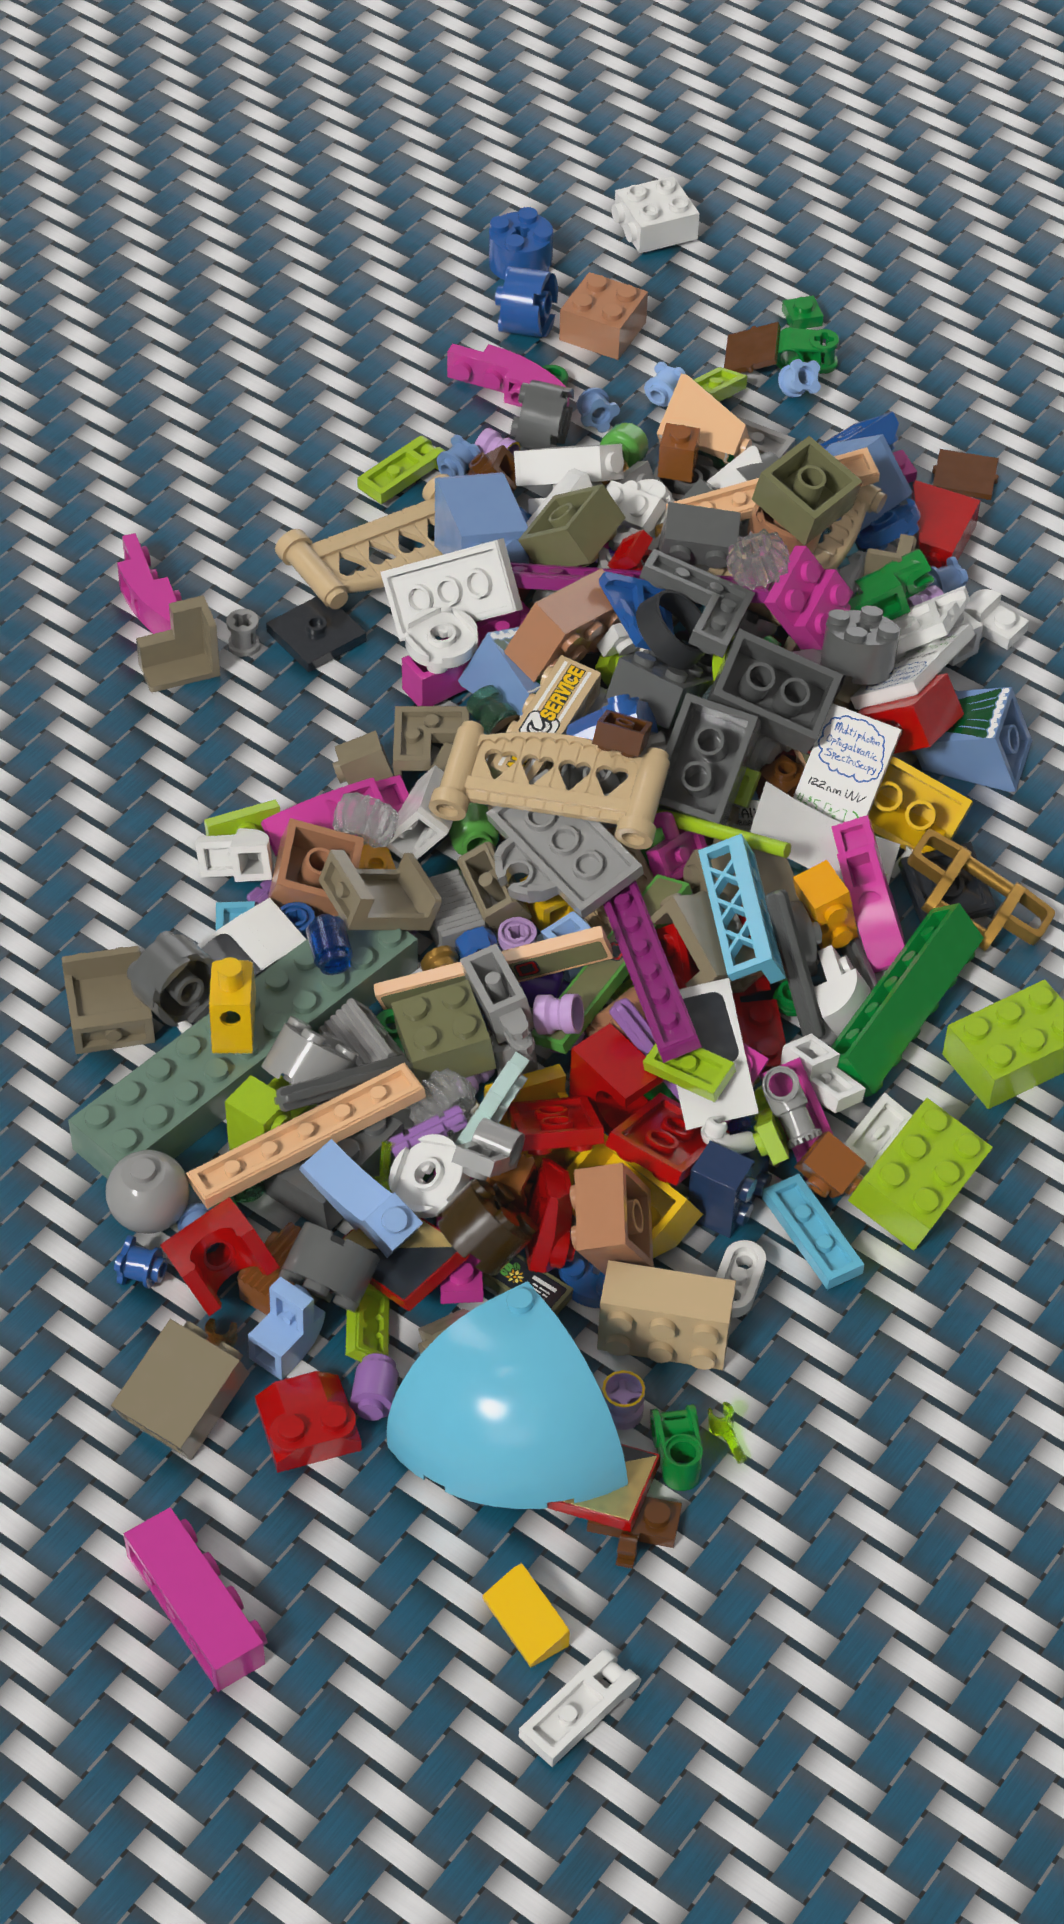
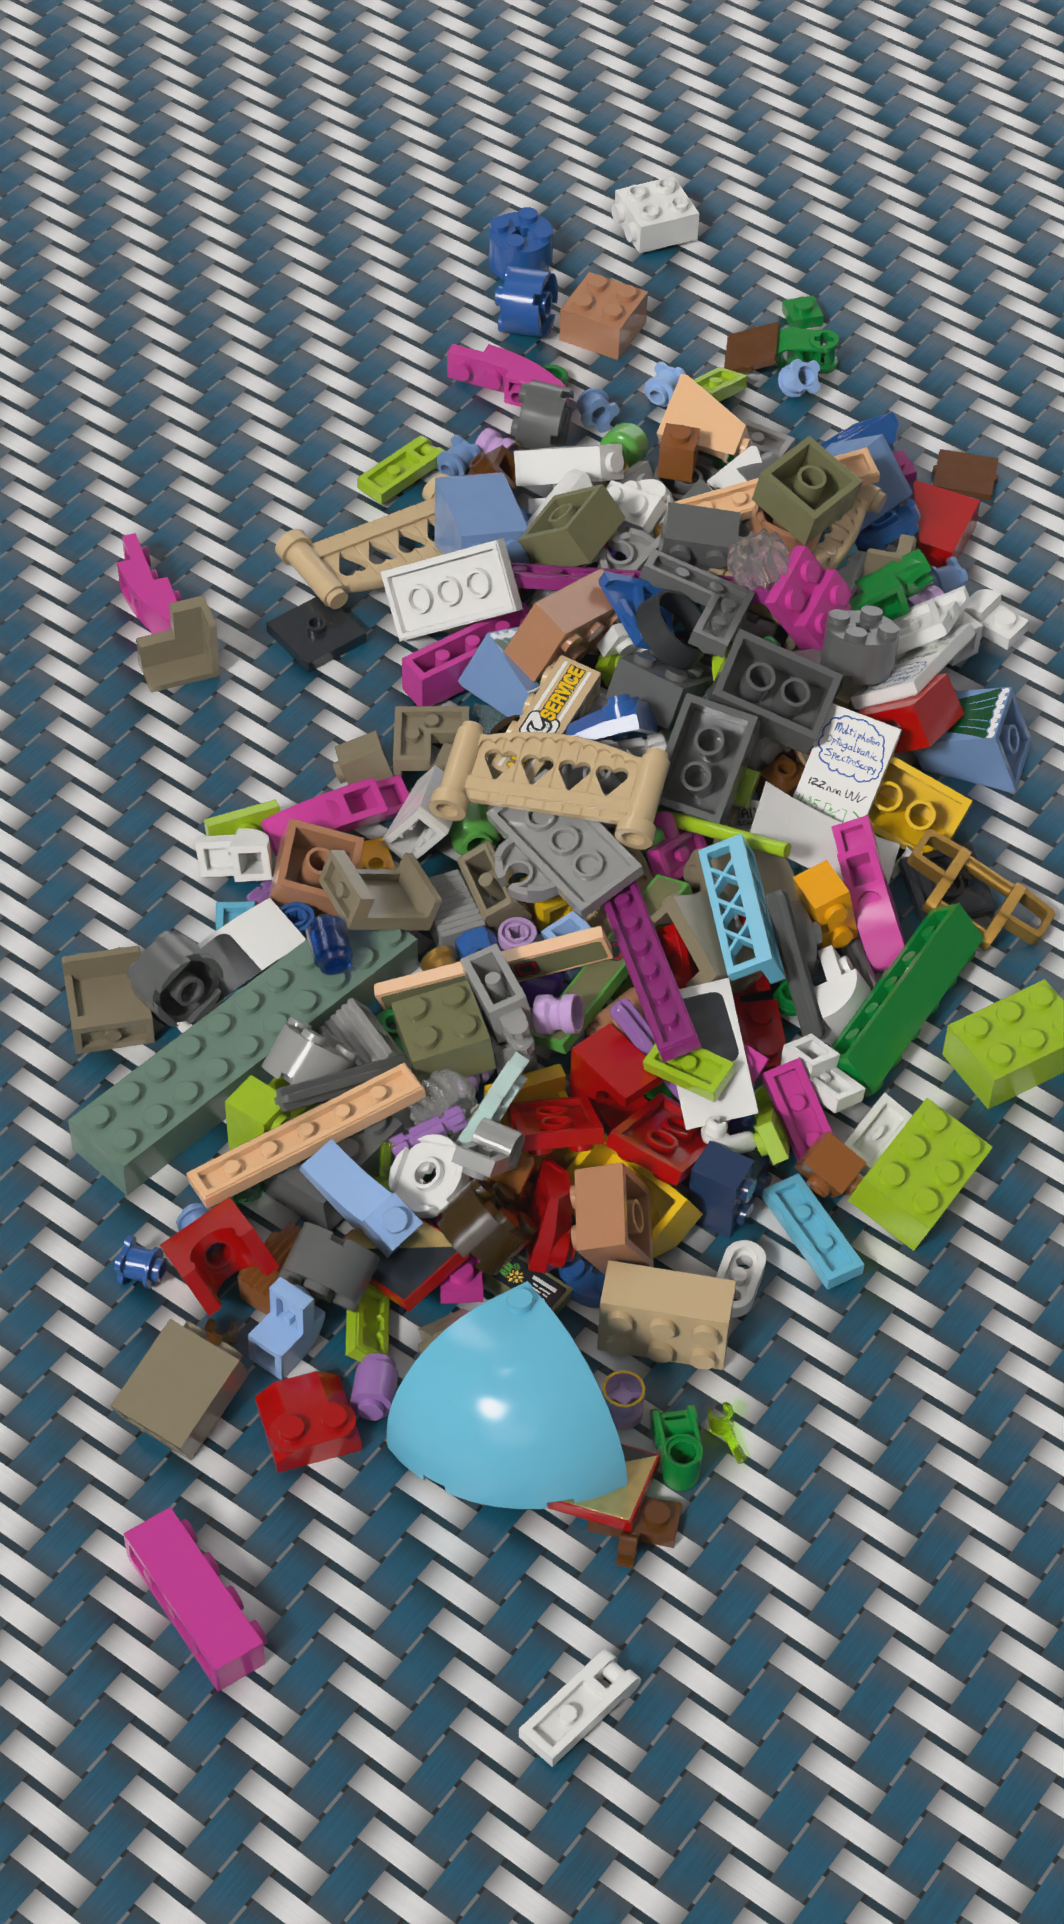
light grey brick [105,1150,190,1234] -> none
yellow torso [209,957,256,1053] -> none
light grey bush [226,609,260,657] -> none
clear gear [332,792,399,848] -> none
white plate [405,607,478,674] -> none
clear green wheel [466,685,517,735] -> none
yellow slope [482,1563,570,1668] -> none
reddish brown piece [592,710,653,758] -> none
red tile [607,530,653,571] -> none
light grey connector [762,1066,822,1149] -> none

